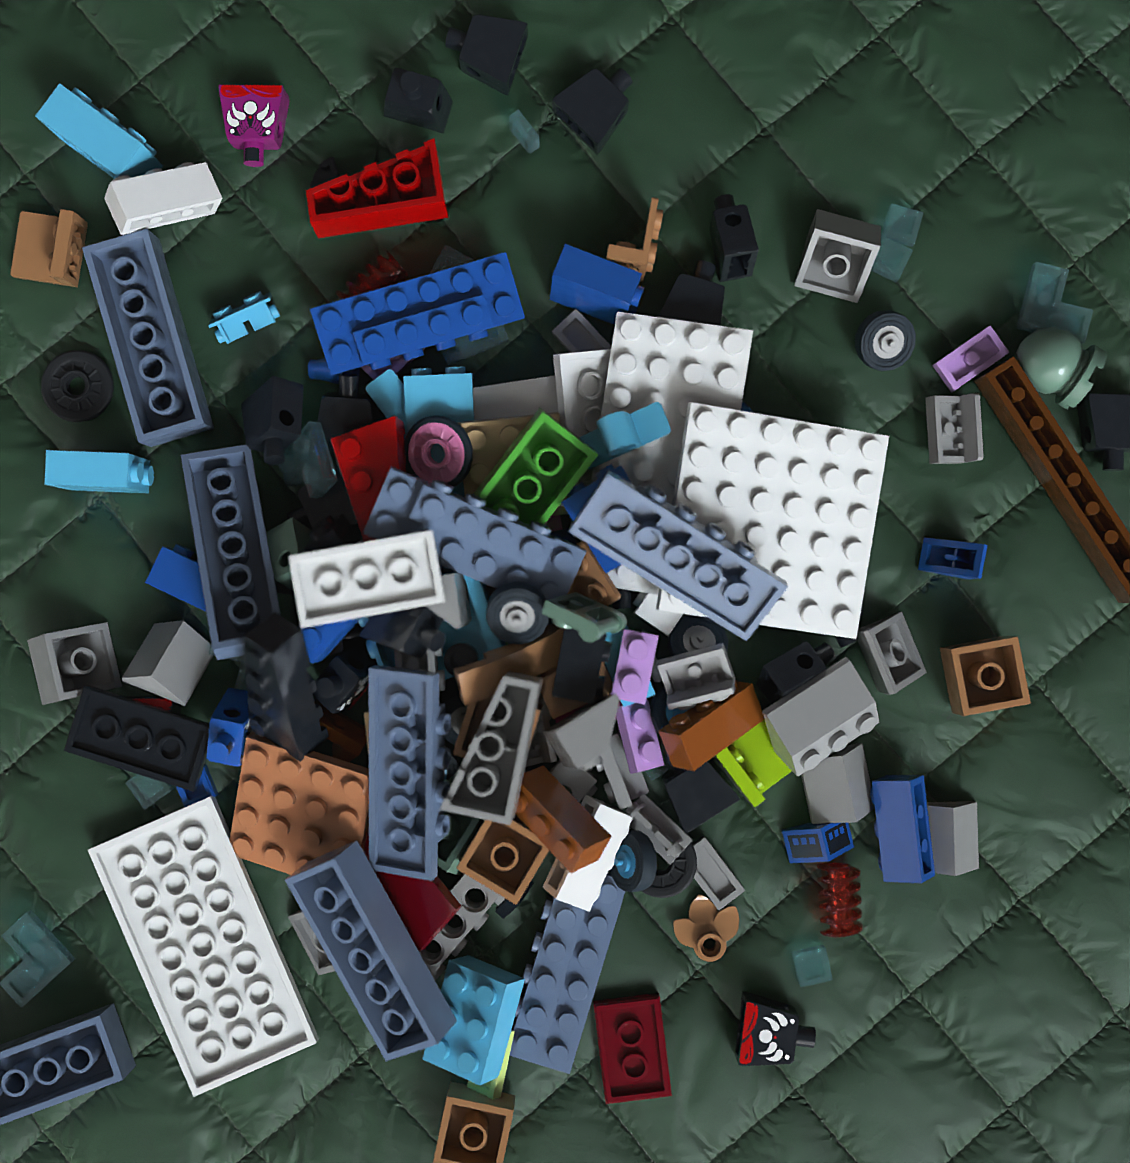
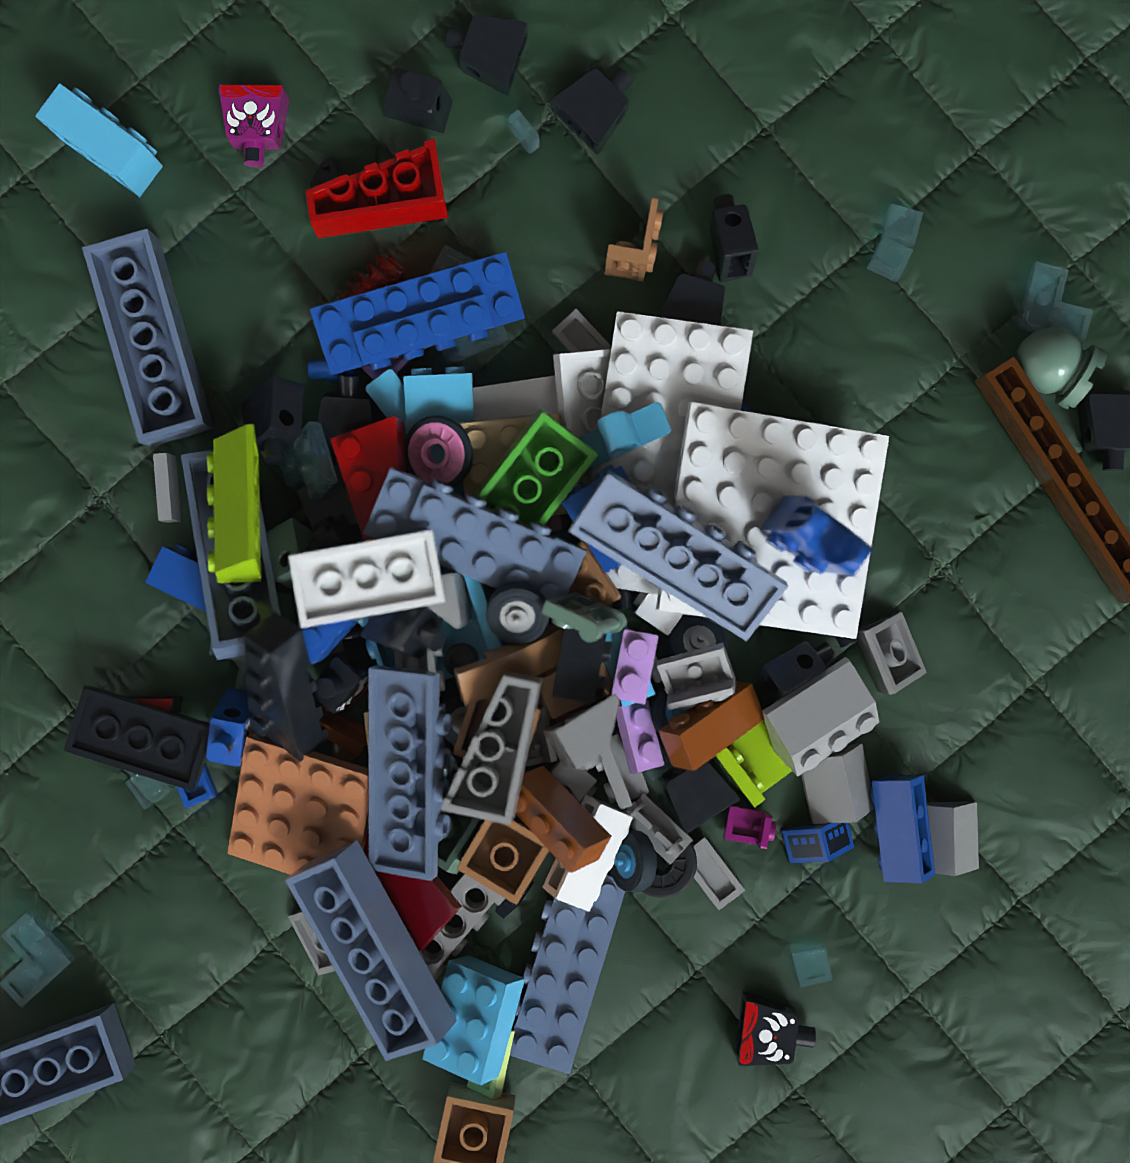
medium nougat bracket [10,209,88,288] -> none
light grey slope [27,622,122,705] -> none
black wheel [41,350,114,422] -> none
medium azure brick [44,450,154,493] -> none
white plate [88,796,319,1097] -> none
white brick [104,162,223,235] -> none
light grey slope [122,621,214,706] -> none
medium azure hinge [208,291,281,344] -> none
blue brick [550,244,644,325] -> none
dark red tile [593,993,672,1104] -> none
medium nougat plate [673,894,739,962] -> none
light grey slope [794,209,881,303] -> none
clear red piece [817,862,863,937] -> none
black wheel [855,310,916,371] -> none
blue slope [918,537,988,579] -> none
light grey bracket [925,393,984,464] -> none
lavender plate [932,325,1009,392] -> none
medium nougat brick [940,636,1031,716] -> none
none -> light grey tile [153,453,181,523]
none -> lime slope [207,425,262,583]
none -> magenta bracket [723,805,776,849]
none -> blue brick [759,496,873,576]

